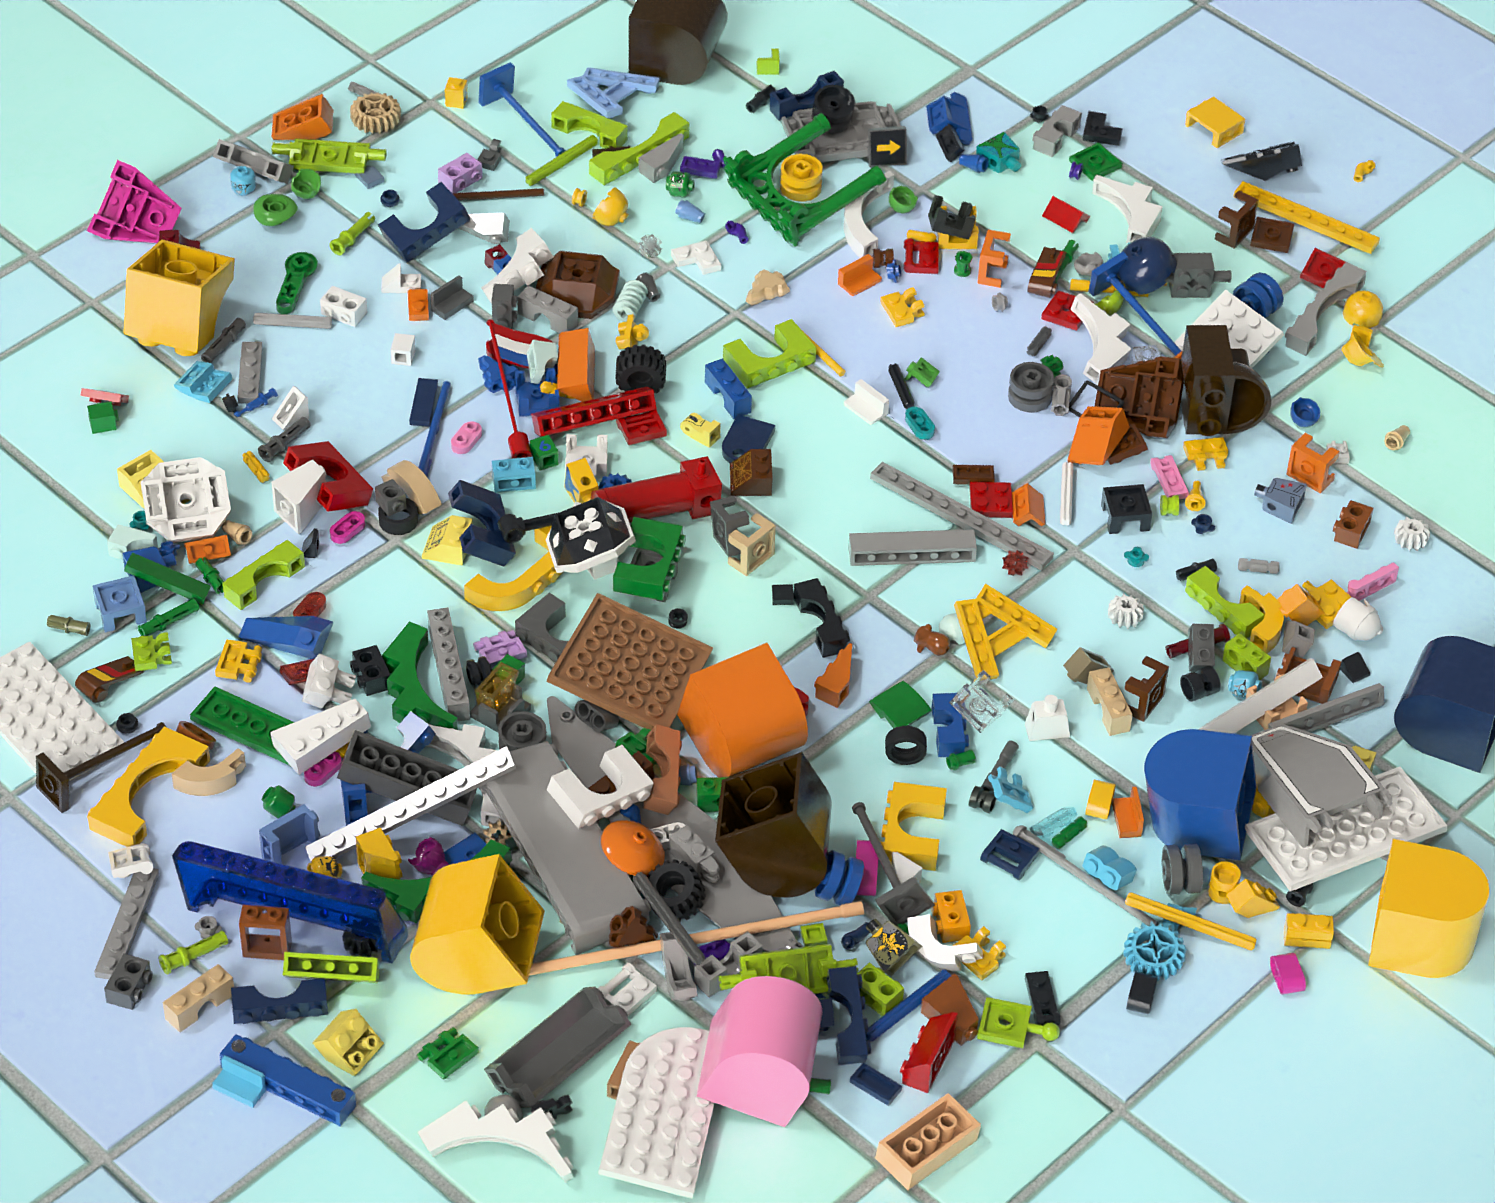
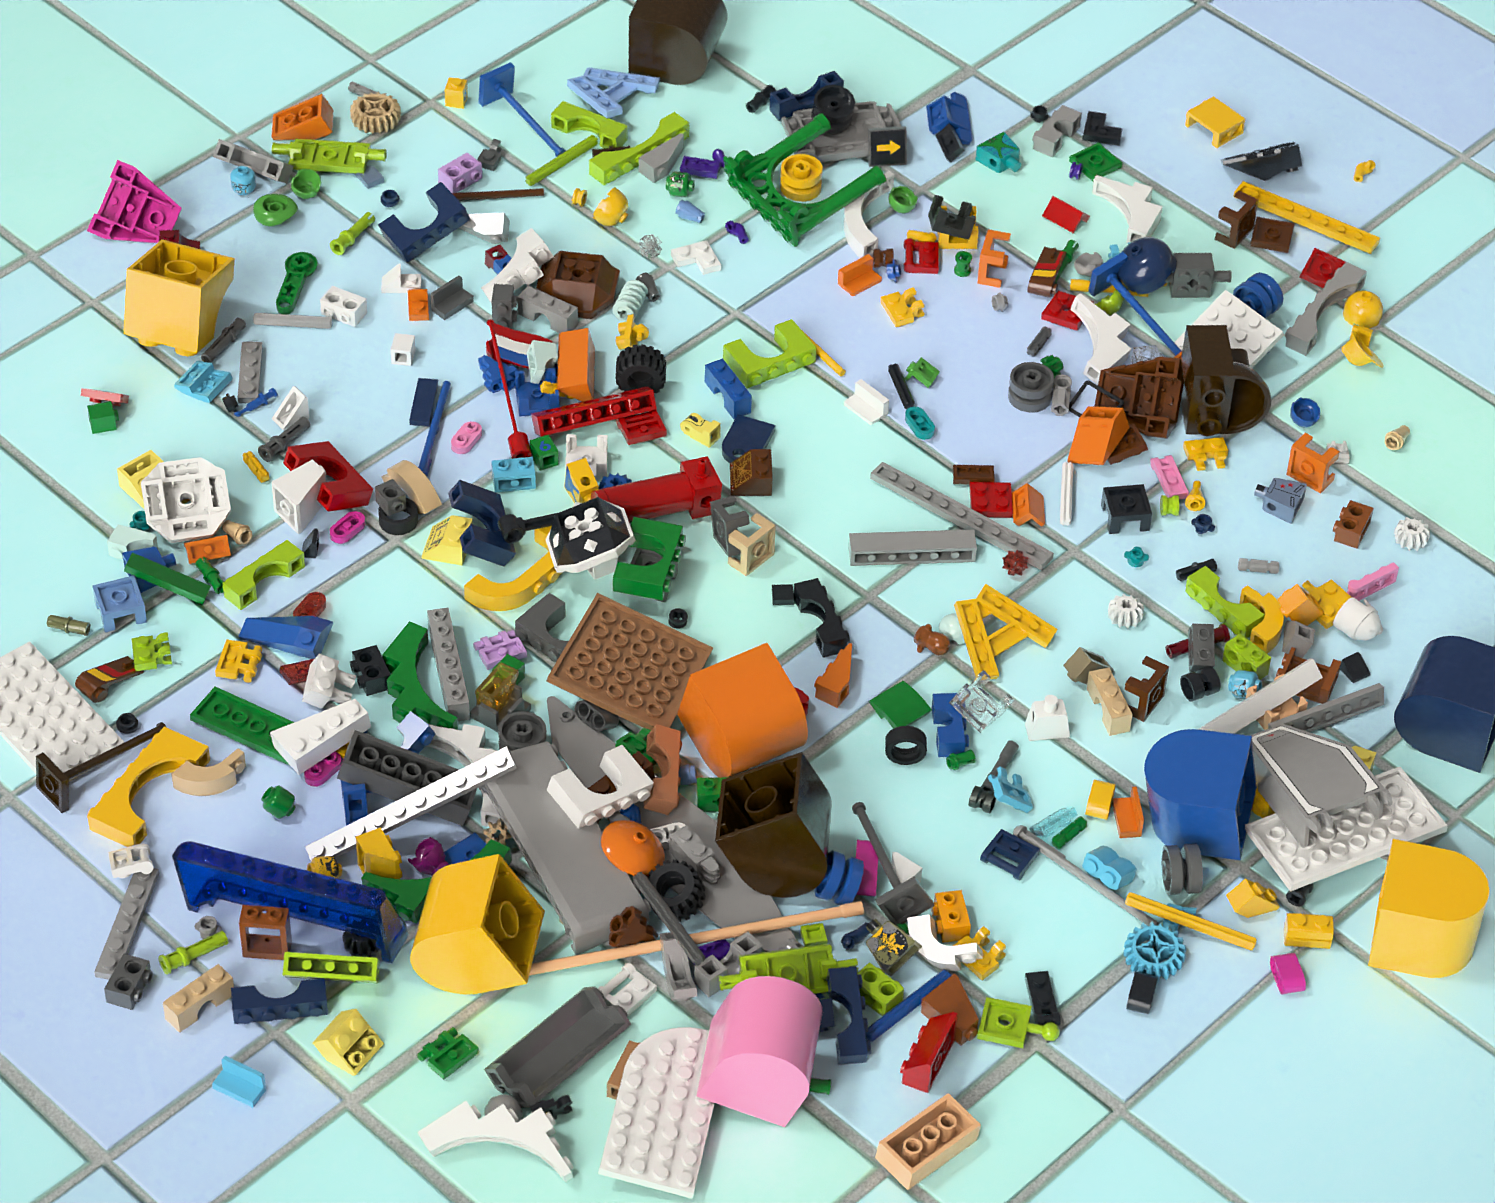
green pin [138,598,199,636] -> none
blue plate [157,541,180,557] -> none
dark orange plate [176,721,216,750] -> none
blue piece [219,1034,356,1127] -> none
medium blue panel [259,804,320,872] -> none
black wheel [466,656,493,690] -> none
tan rock [746,269,790,305] -> none
lime panel [756,48,780,75] -> none
dark blue tile [850,1062,902,1106] -> none
yellow arch [880,782,947,871] -> none
blue cone [959,154,989,173] -> none
yellow wheel [1208,861,1241,904] -> none

